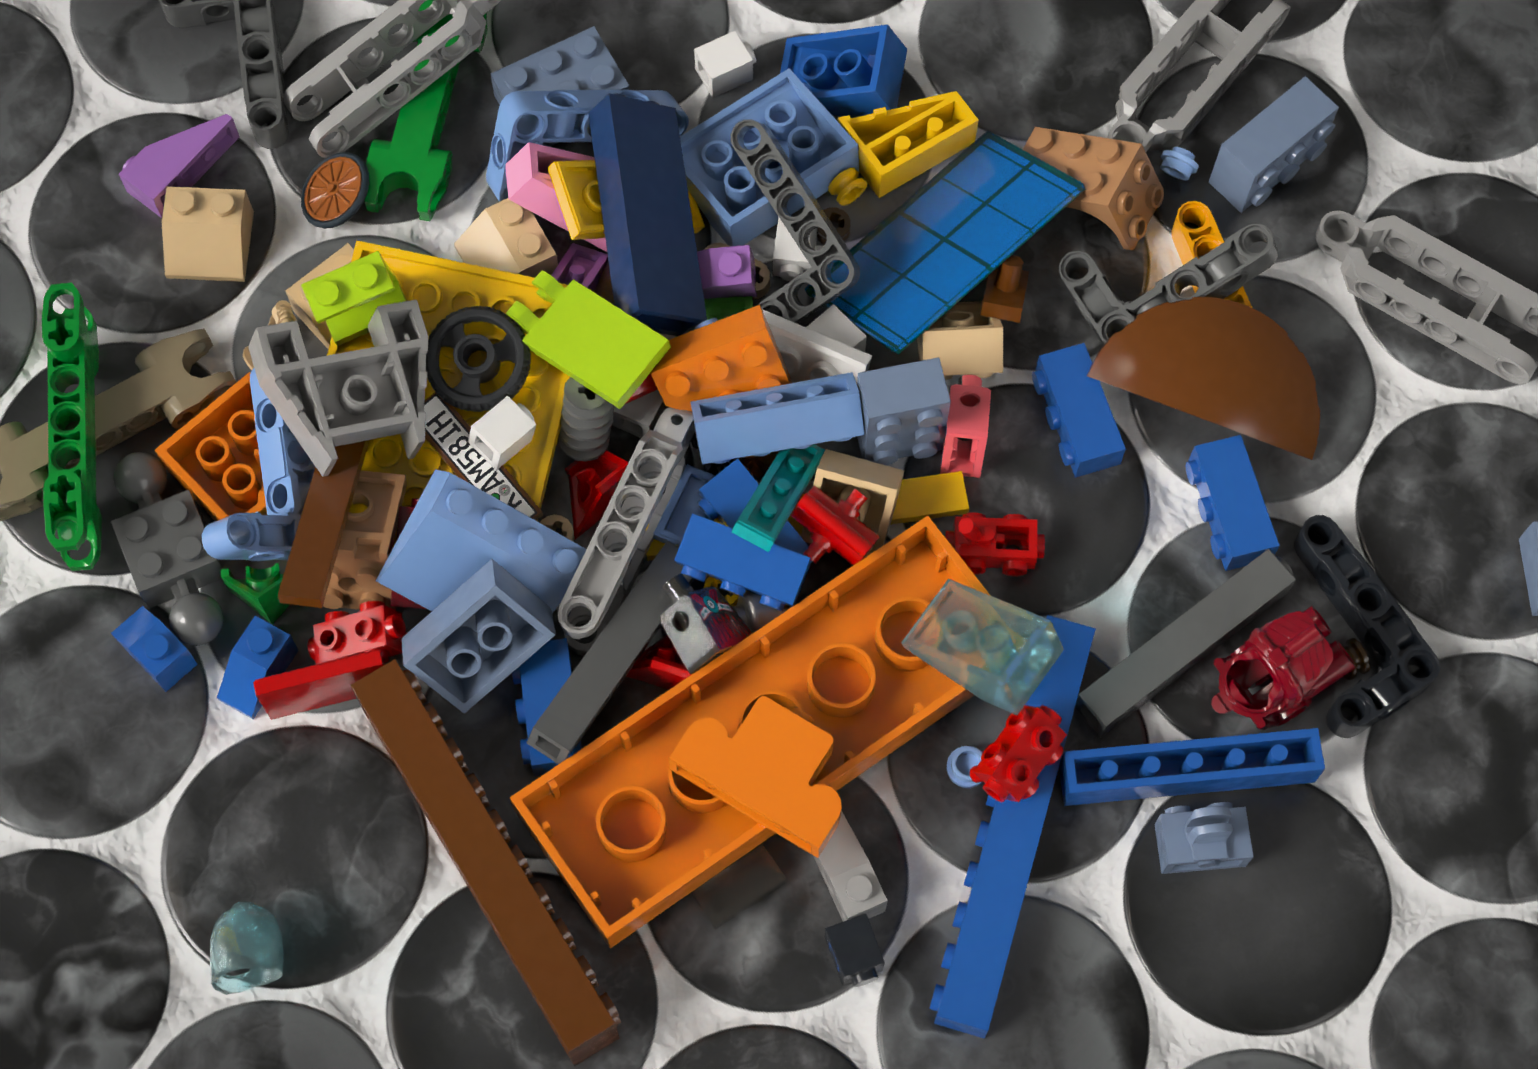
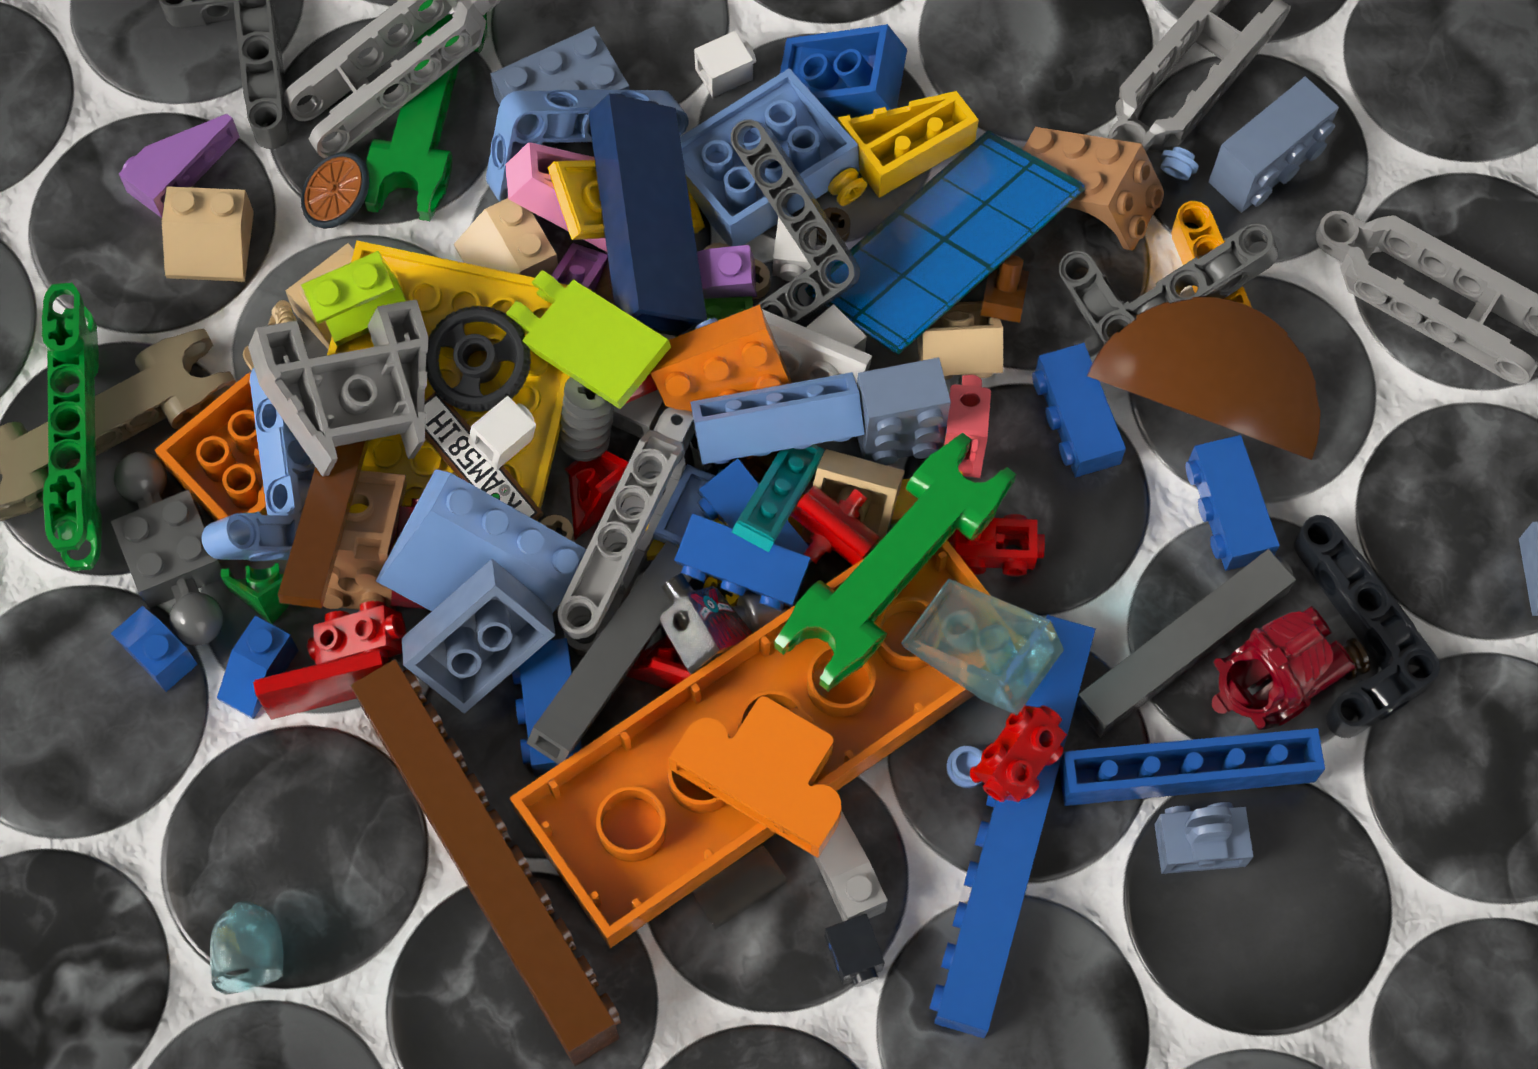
none -> green piece [774,433,1016,692]

